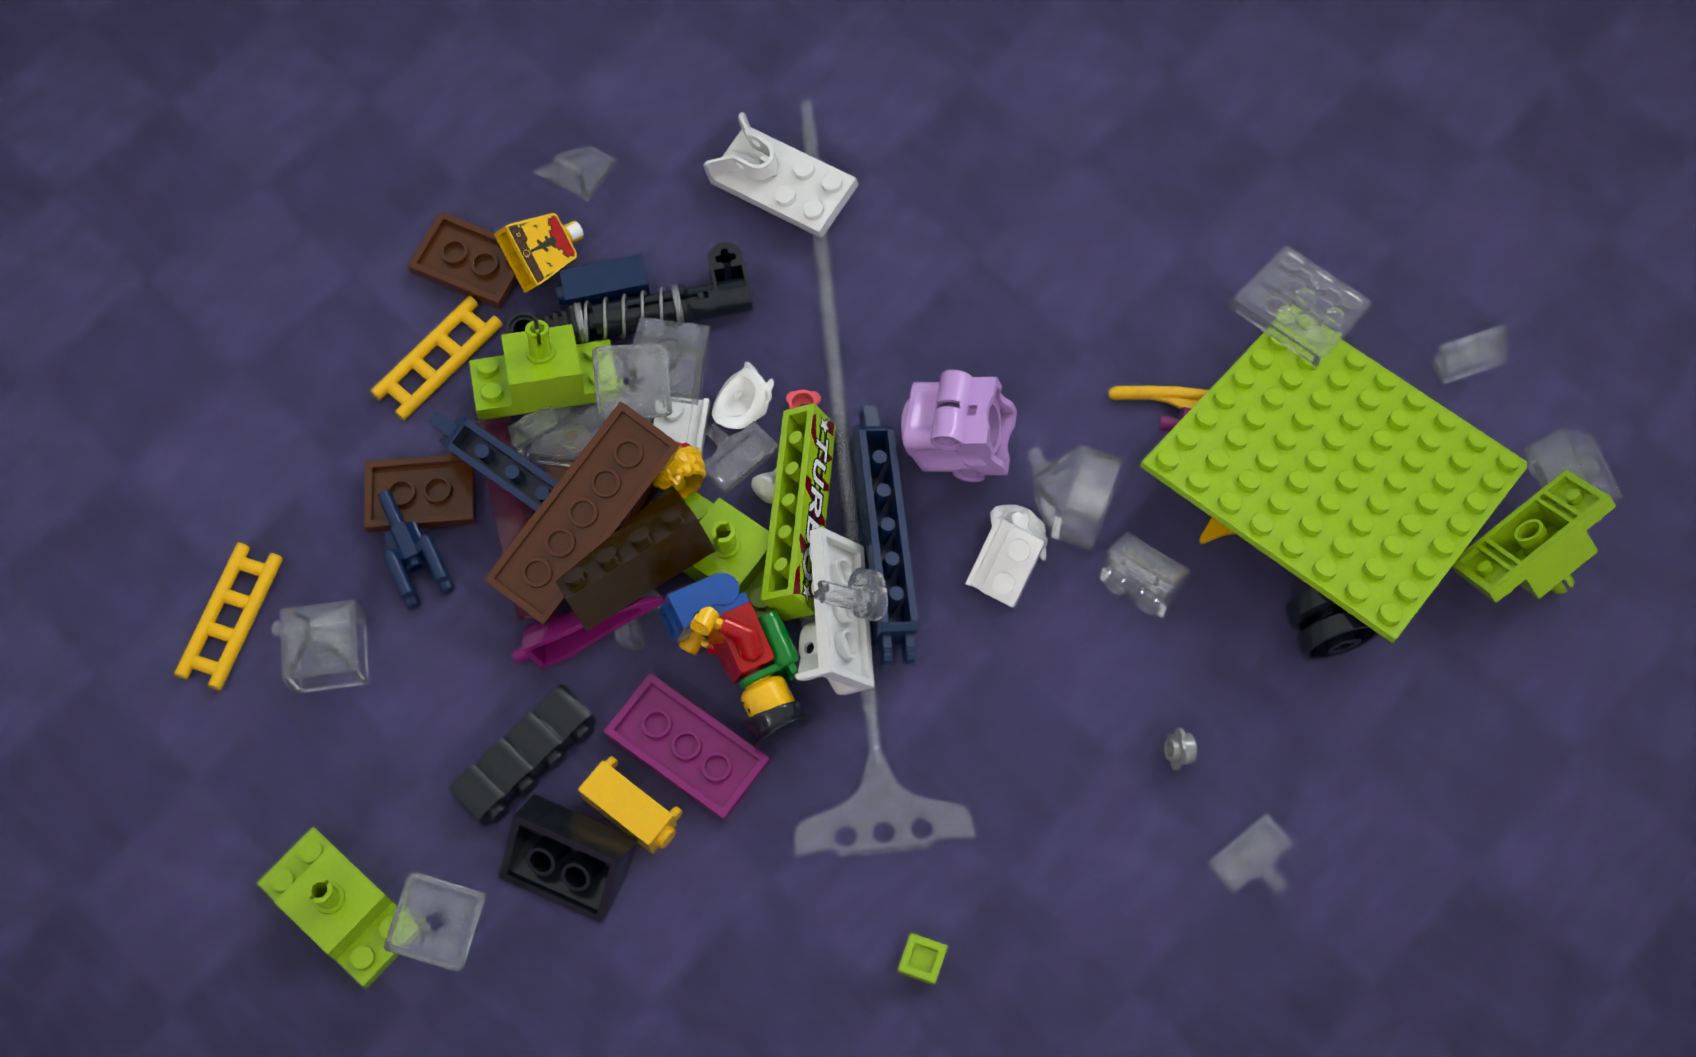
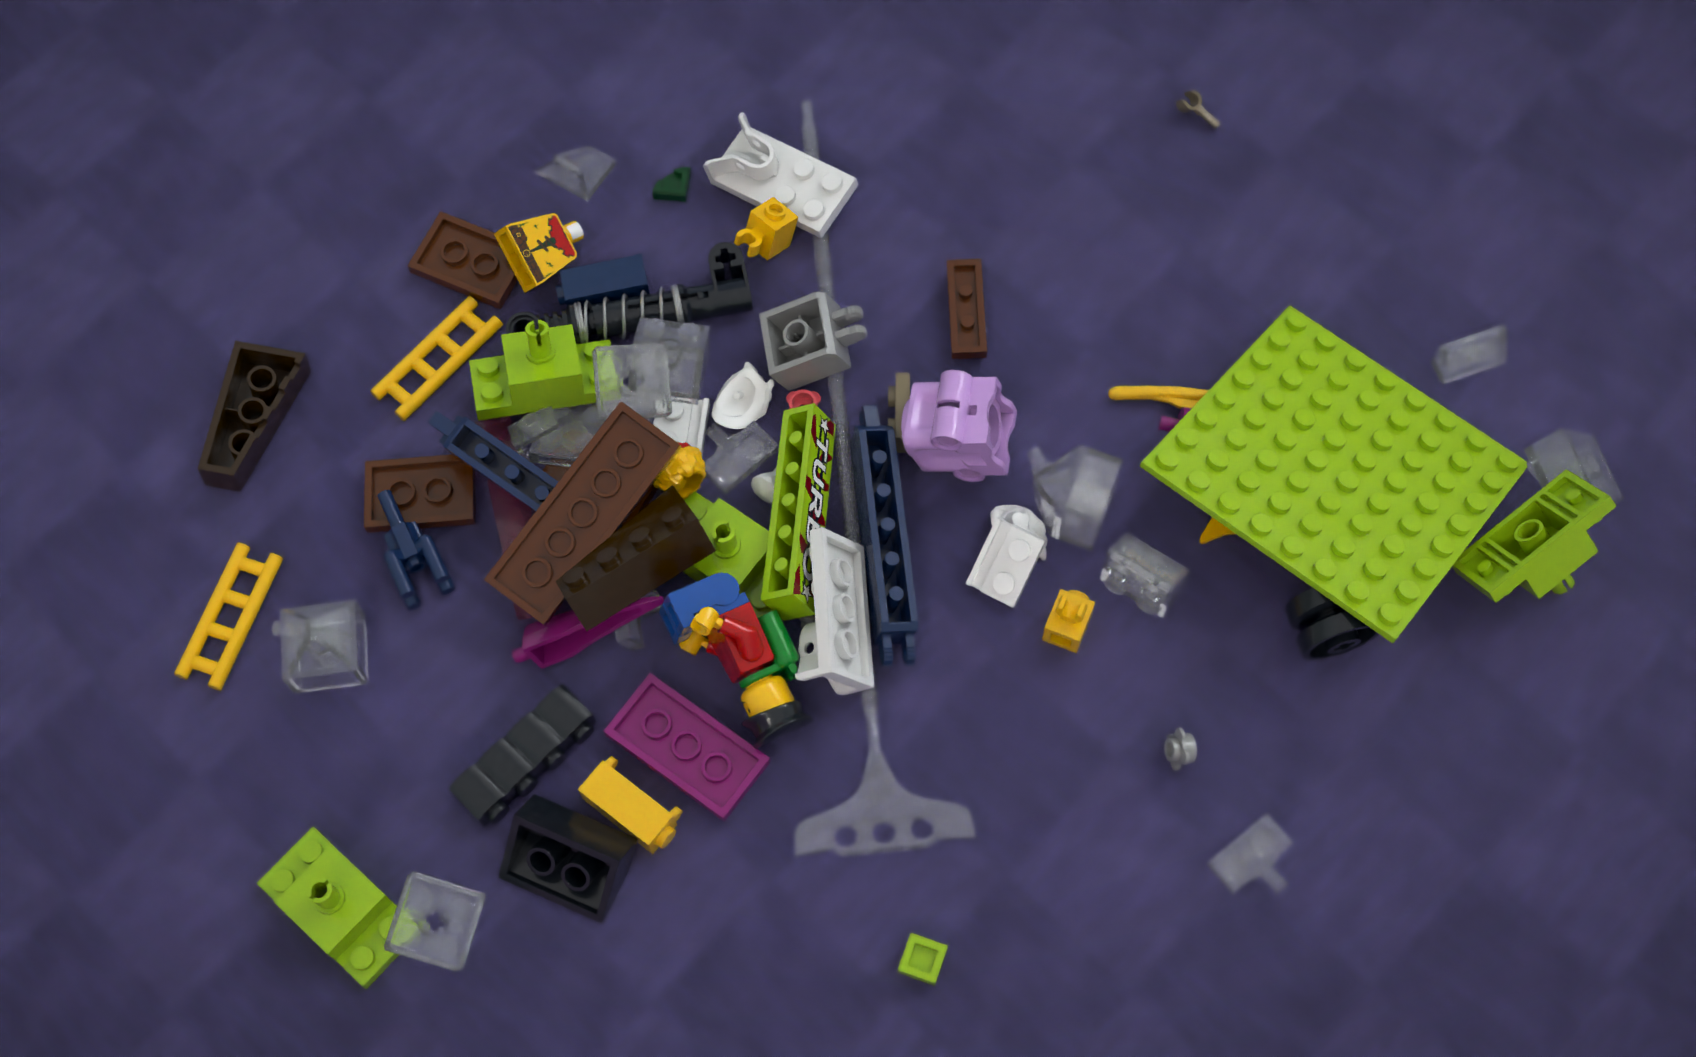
clear piece [814,567,888,621] -> none
clear plate [1228,245,1373,367] -> none
none -> dark brown wedge [197,340,311,492]
none -> dark green tile [652,167,692,202]
none -> yellow brick [734,197,798,261]
none -> light grey hinge [759,292,867,391]
none -> dark tan plate [888,373,910,453]
none -> reddish brown plate [946,258,987,359]
none -> yellow brick [1042,589,1095,653]
none -> dark tan hand [1176,90,1221,129]

